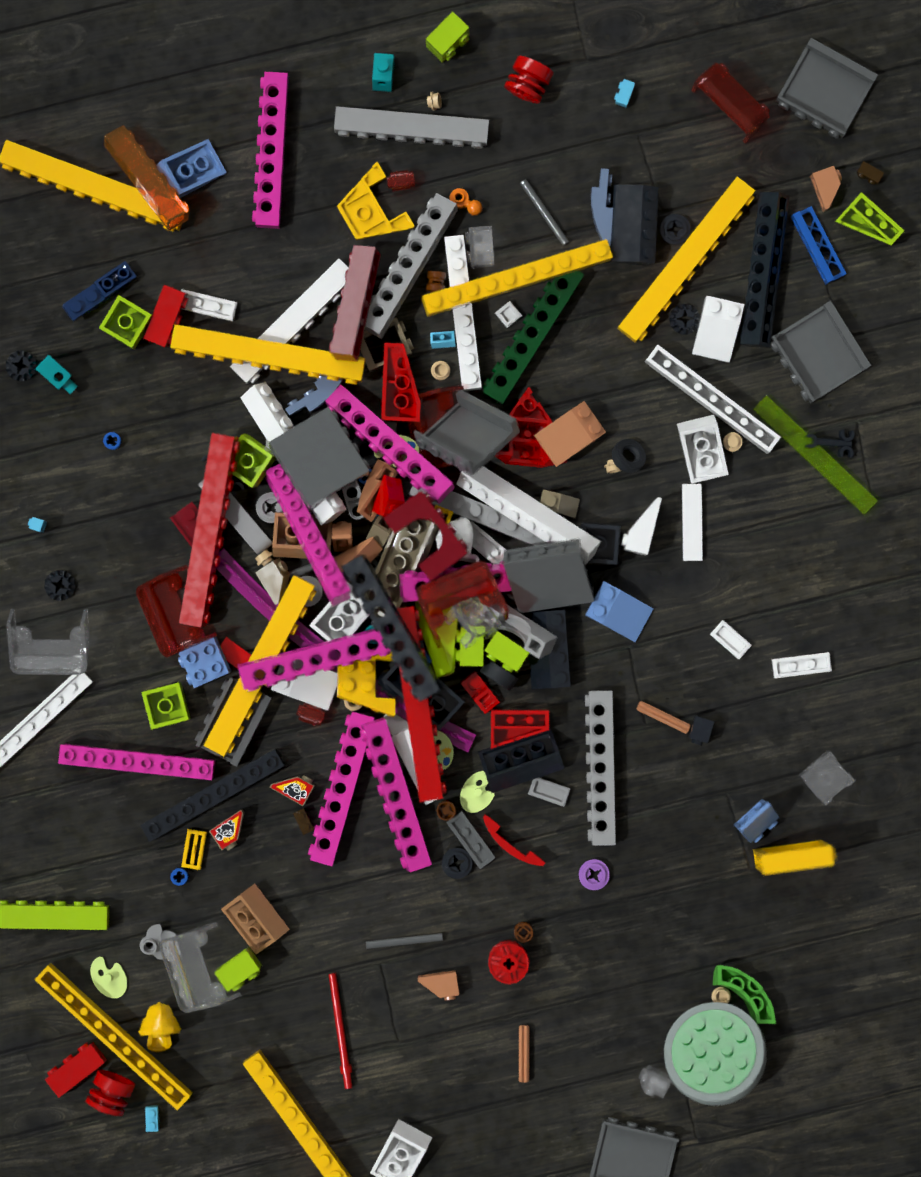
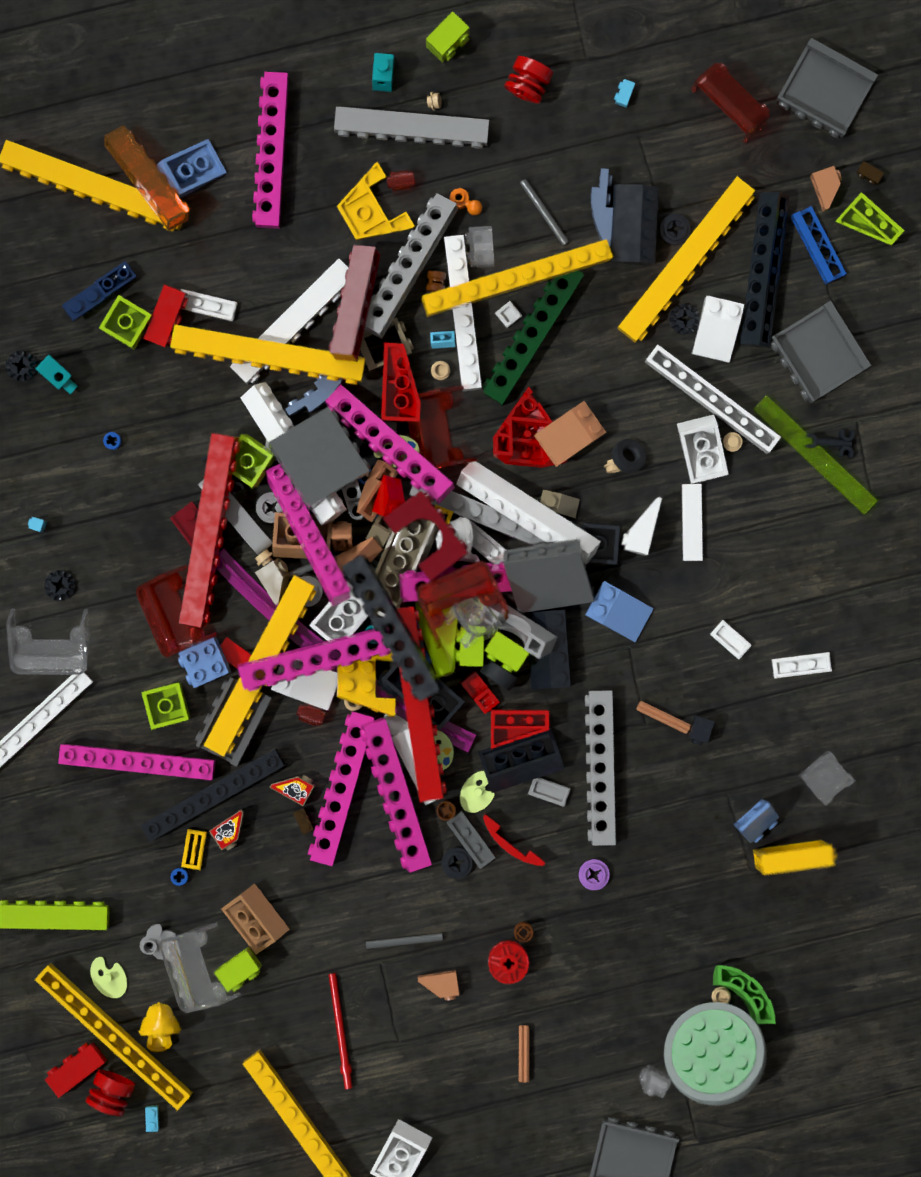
dark grey panel [414,389,520,475] -> none

